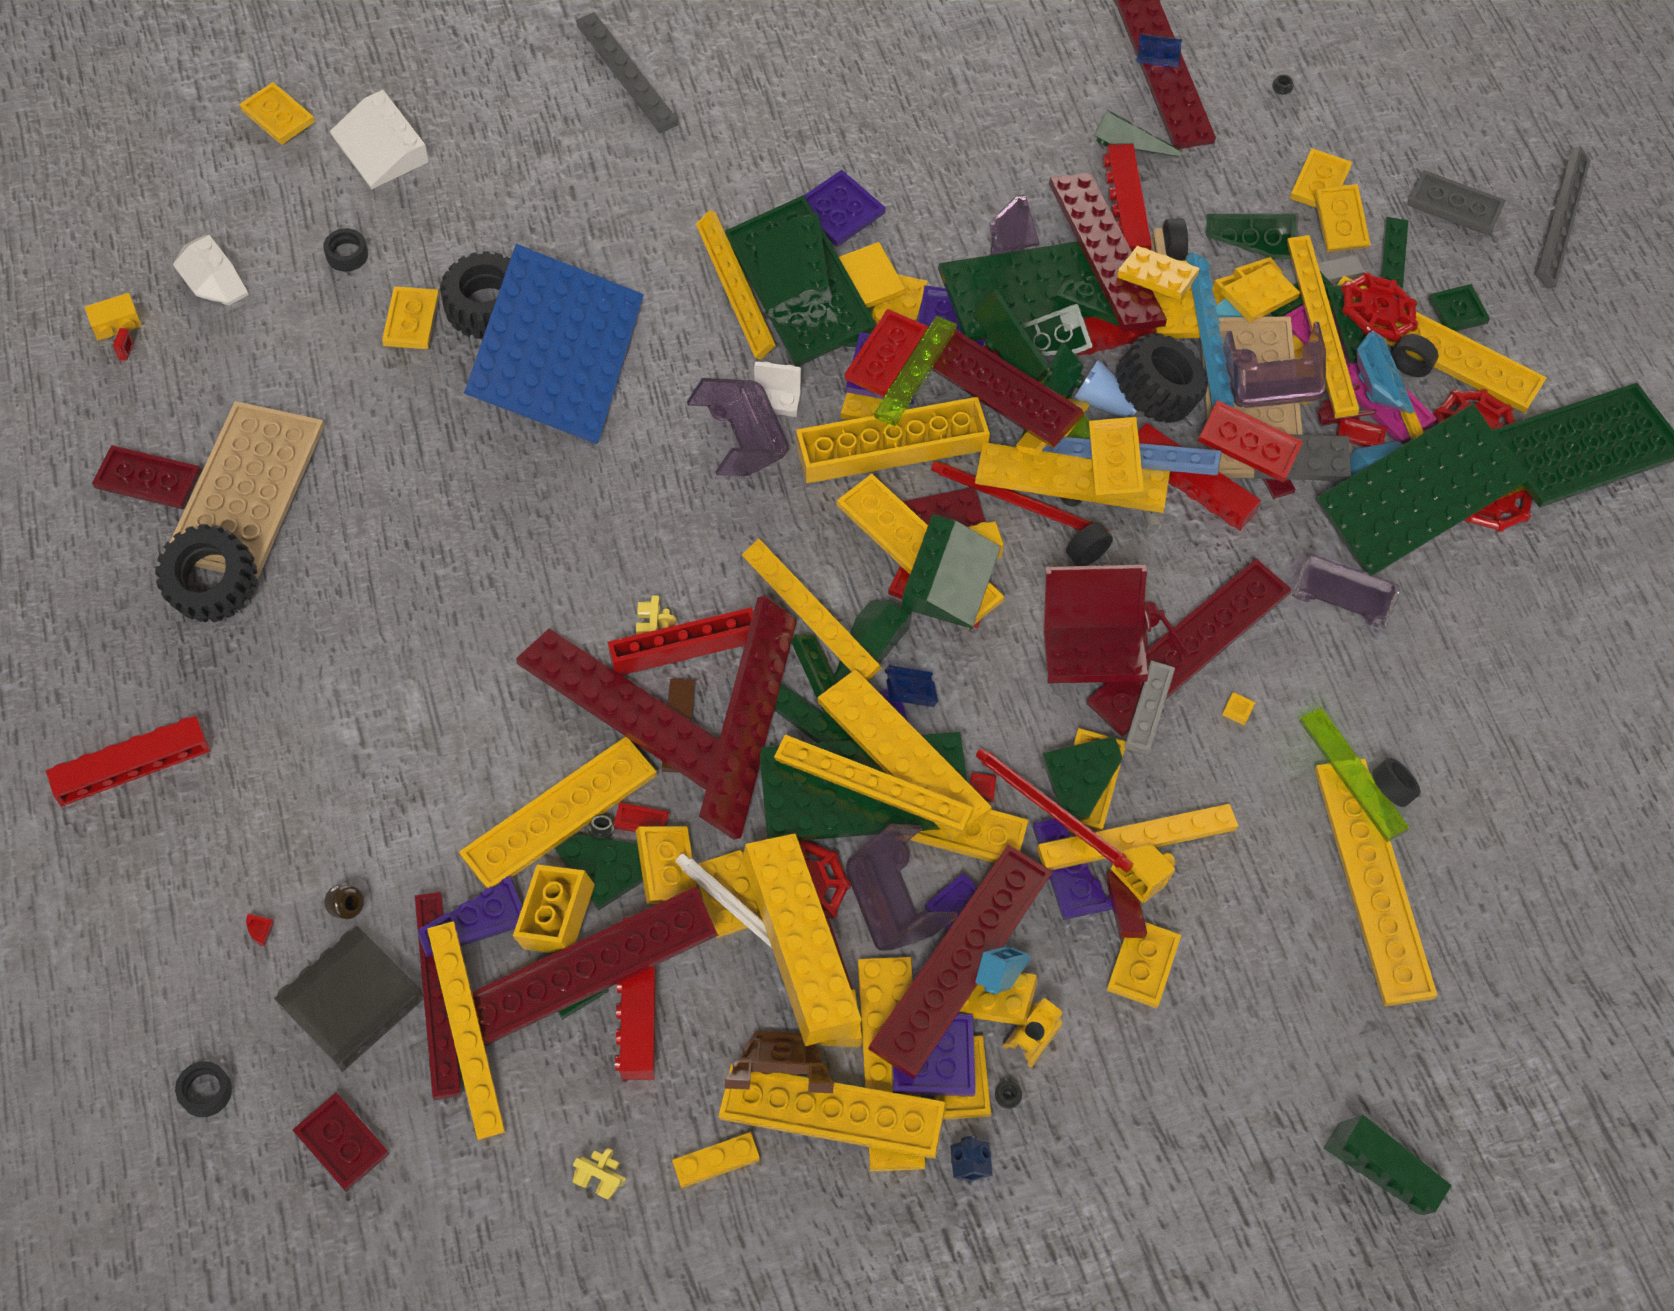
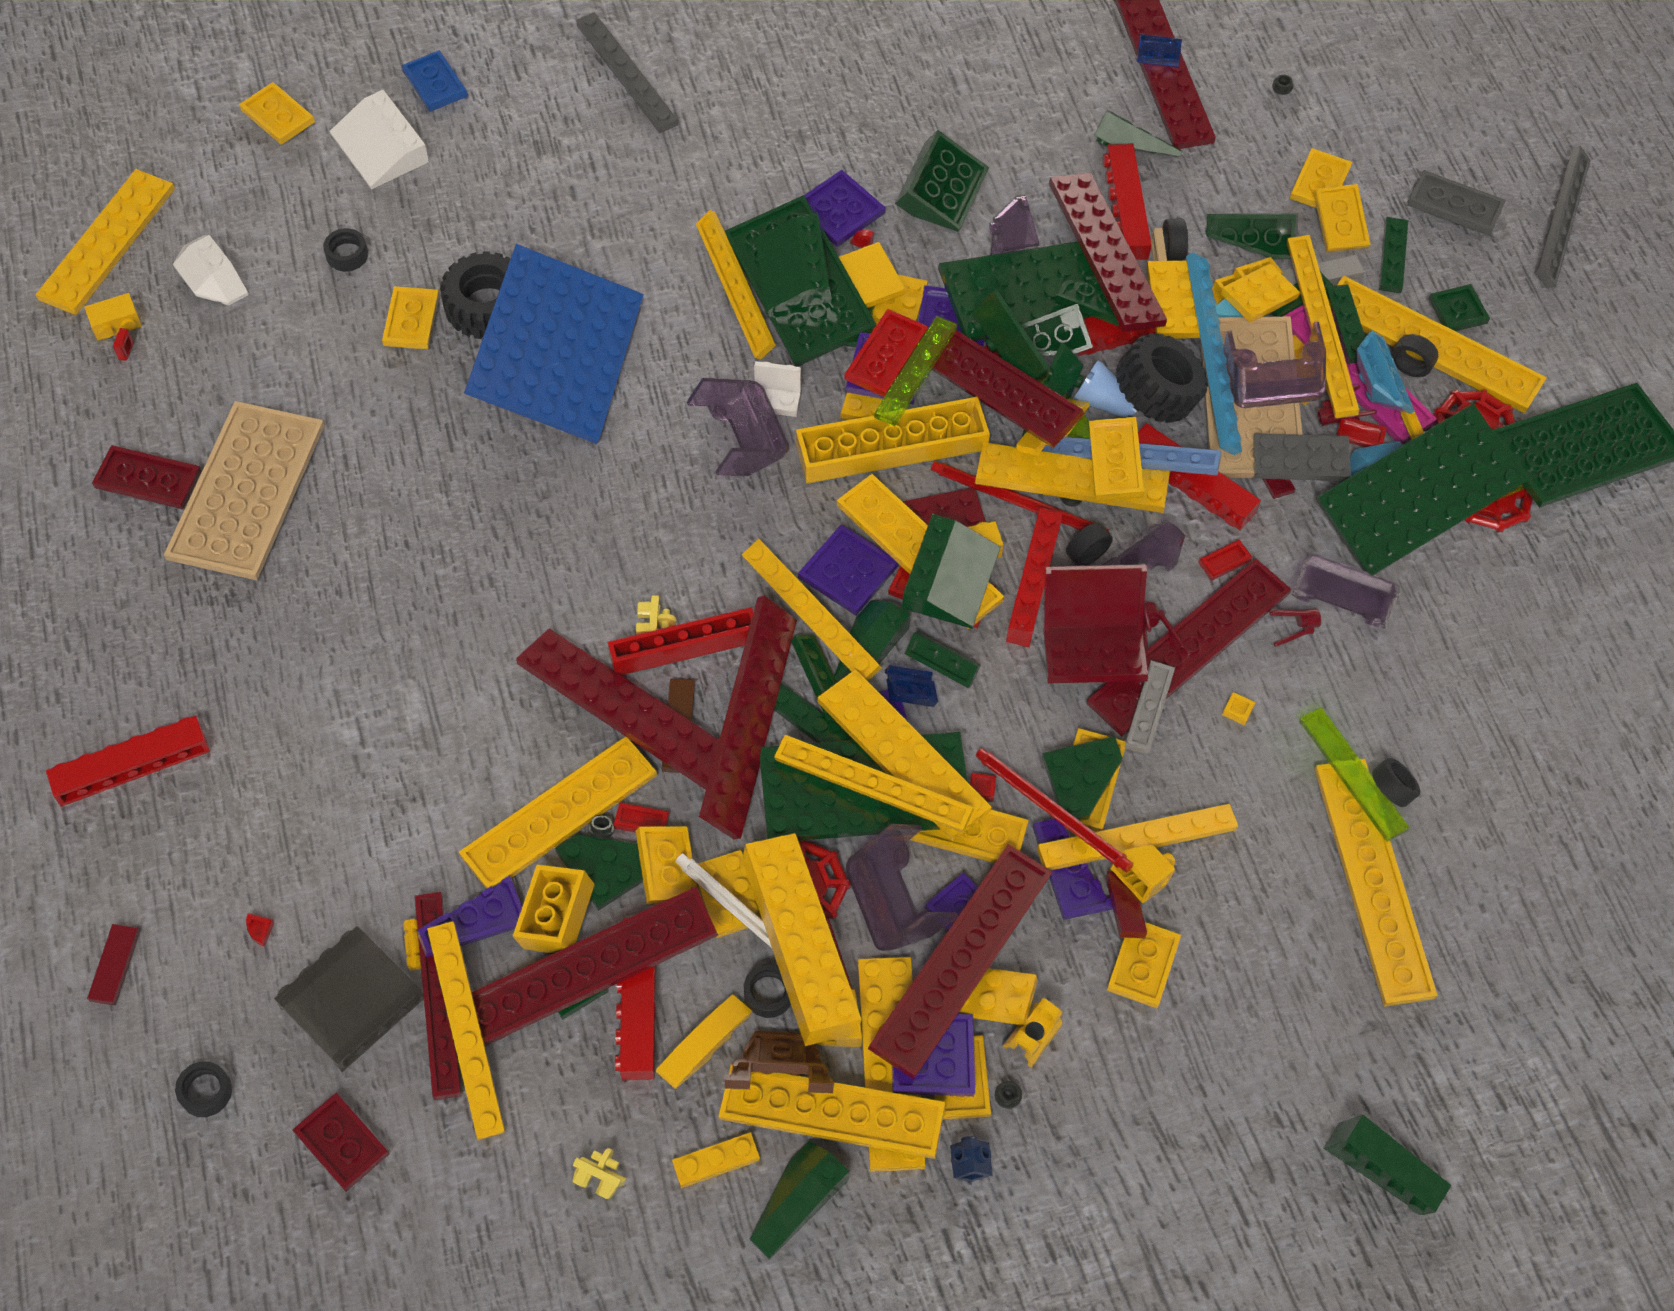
black tyre [155,524,258,623] -> none
dark brown head [324,884,364,920] -> none
dark azure slope [975,946,1031,994] -> none
yellow plate [1117,246,1199,300] -> none
red plate [1197,400,1303,482] -> none
red plate [1342,272,1419,342] -> none
none -> yellow plate [35,169,175,315]
none -> dark red tile [87,924,140,1006]
none -> blue tile [401,50,468,112]
none -> yellow axle [403,919,421,971]
none -> yellow slope [656,994,752,1089]
none -> black tyre [743,964,791,1018]
none -> dark green wedge [750,1141,849,1260]
none -> dark purple plate [798,524,899,616]
none -> red tile [850,230,874,248]
none -> dark green slope [895,130,989,232]
none -> dark green plate [904,631,981,688]
none -> red brick [1006,507,1063,648]
none -> clear purple windscreen [1094,523,1186,571]
none -> red tile [1198,539,1252,581]
none -> dark red plant [1269,608,1321,647]

